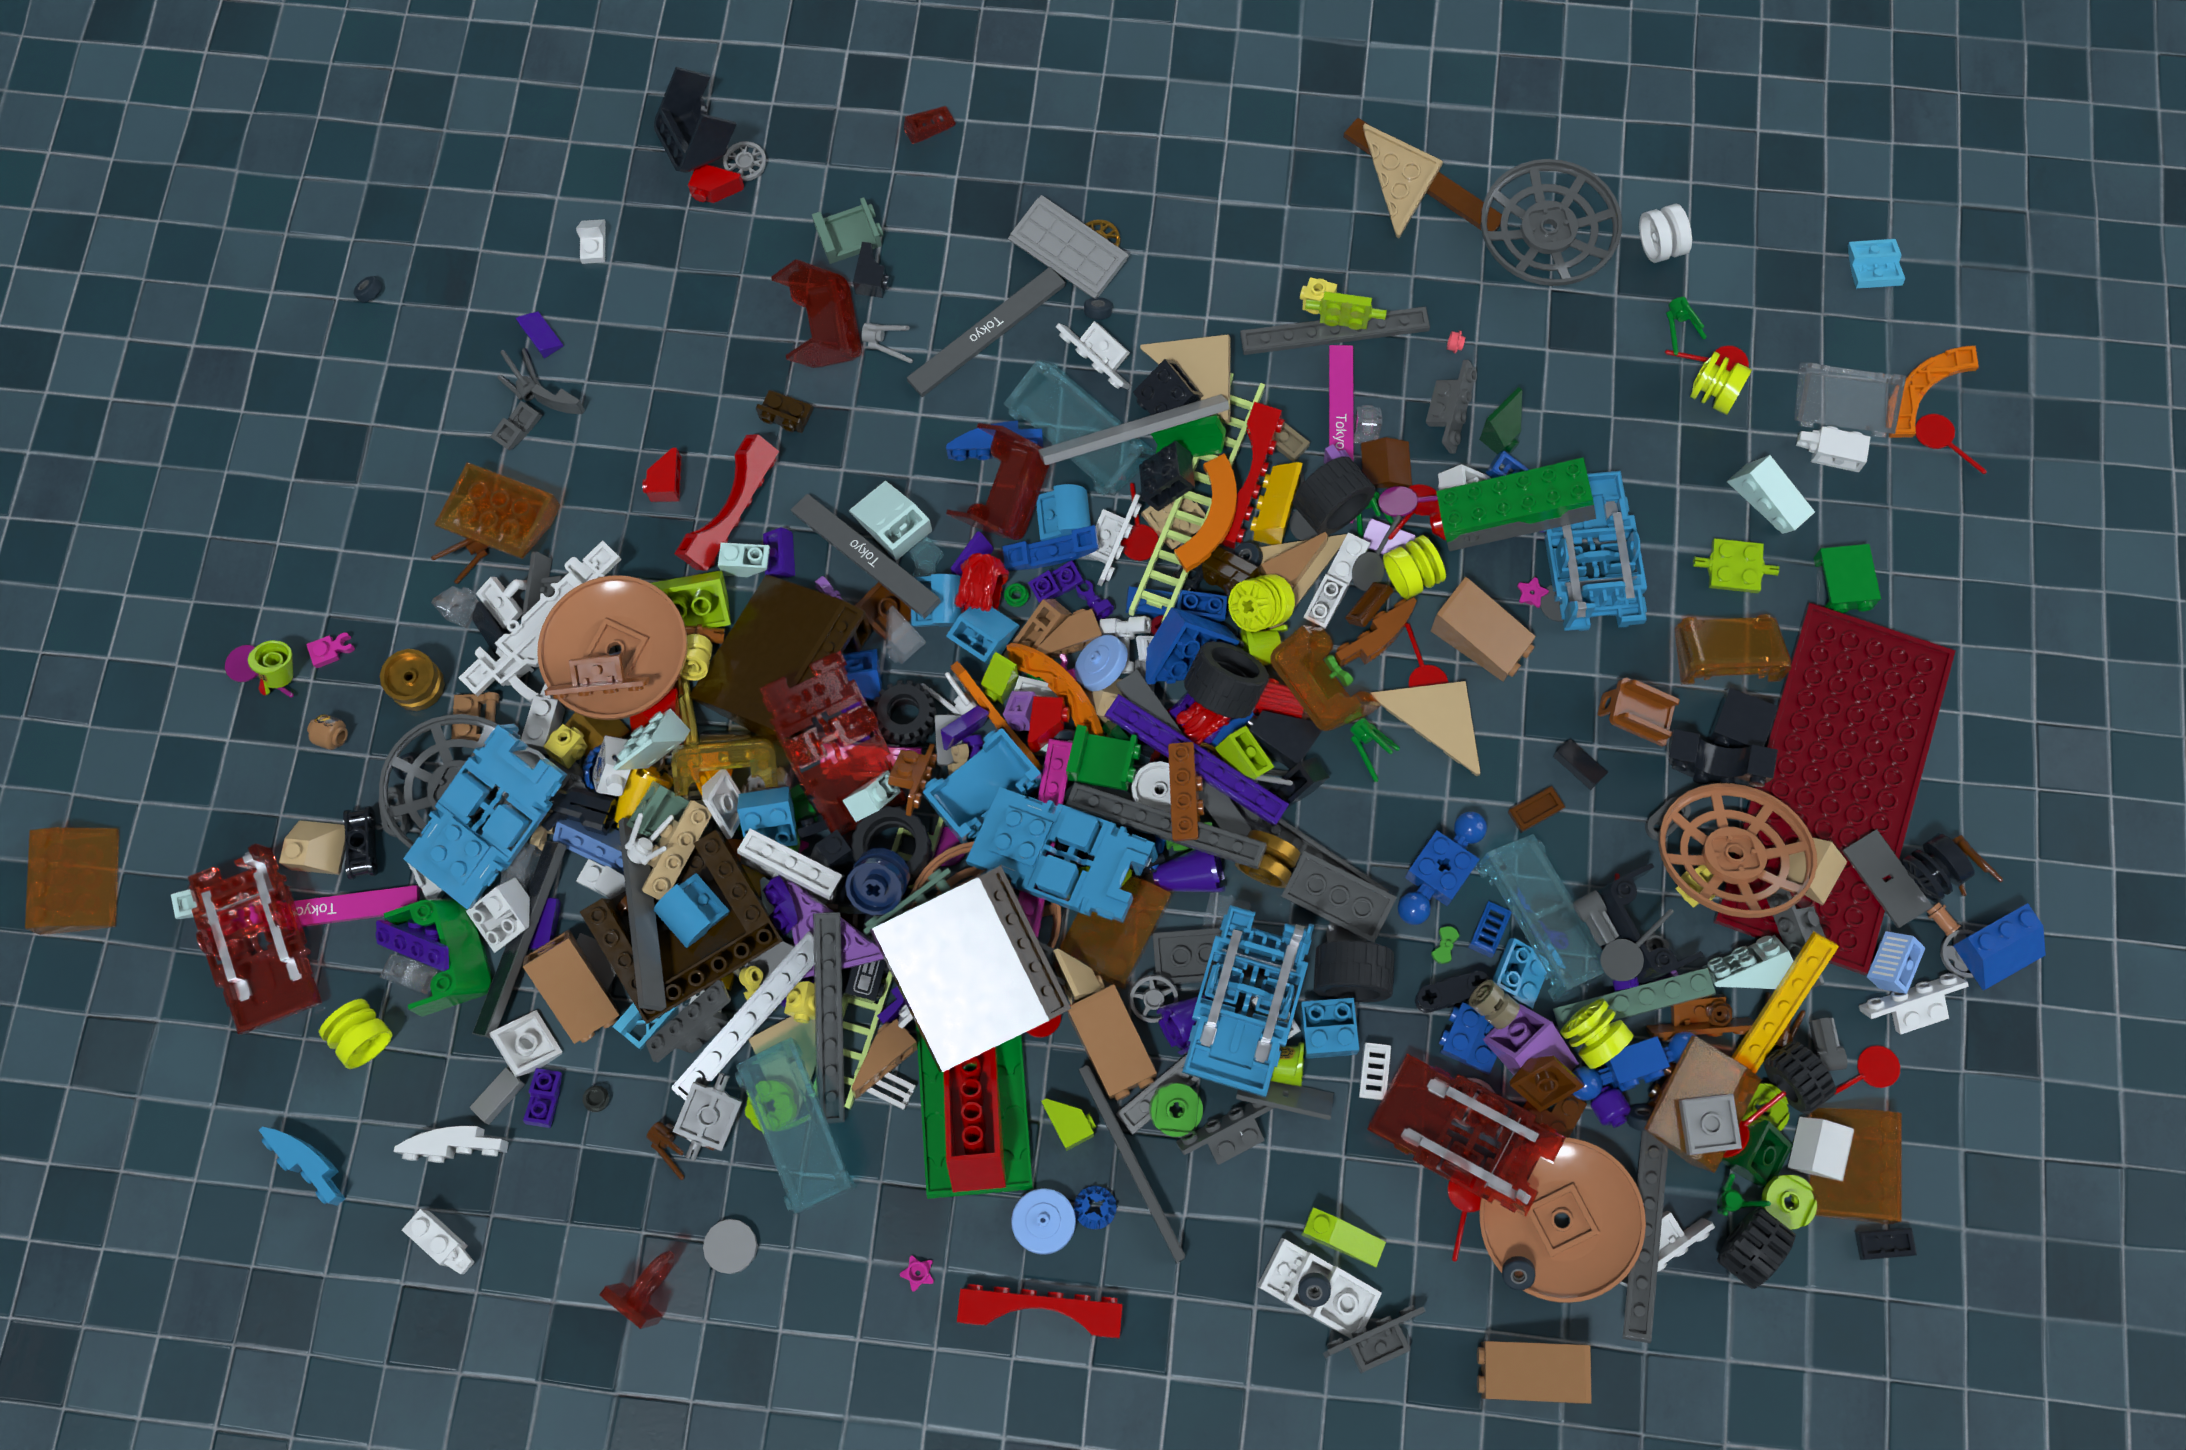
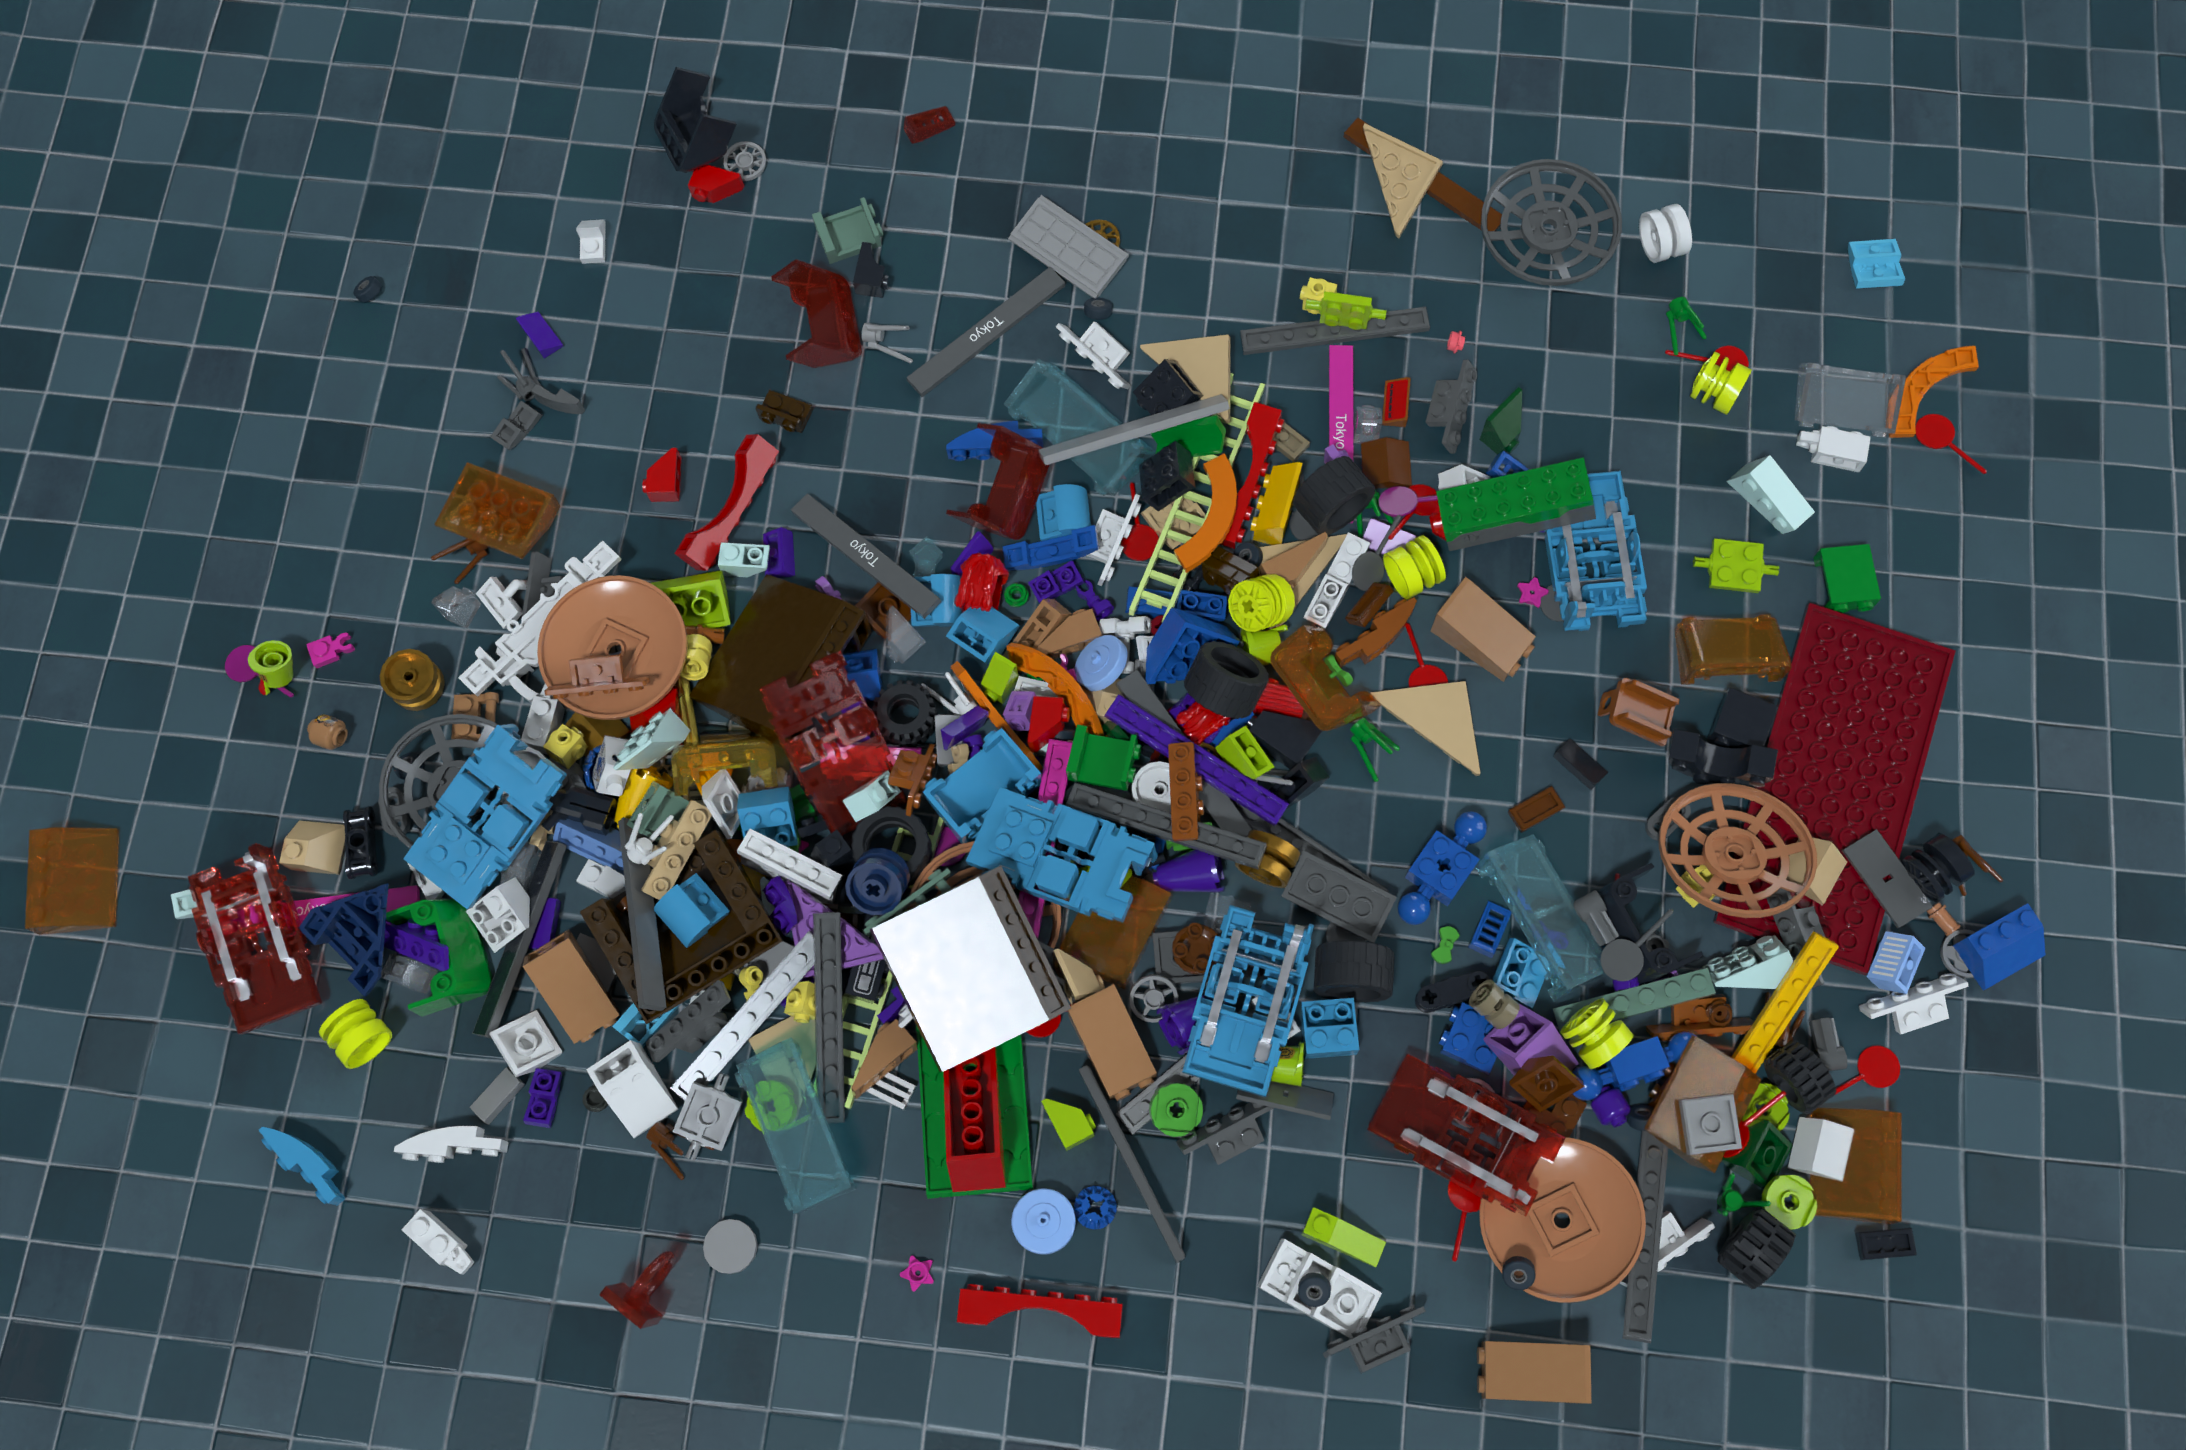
black slope [472,601,504,655] -> none
light aqua slope [849,481,932,561] -> none
white slope [1359,1043,1391,1101] -> none
none -> dark blue wedge [298,884,389,996]
none -> white slope [586,1040,679,1138]
none -> reddish brown dish [1172,923,1220,975]
none -> red slope [1382,377,1410,427]

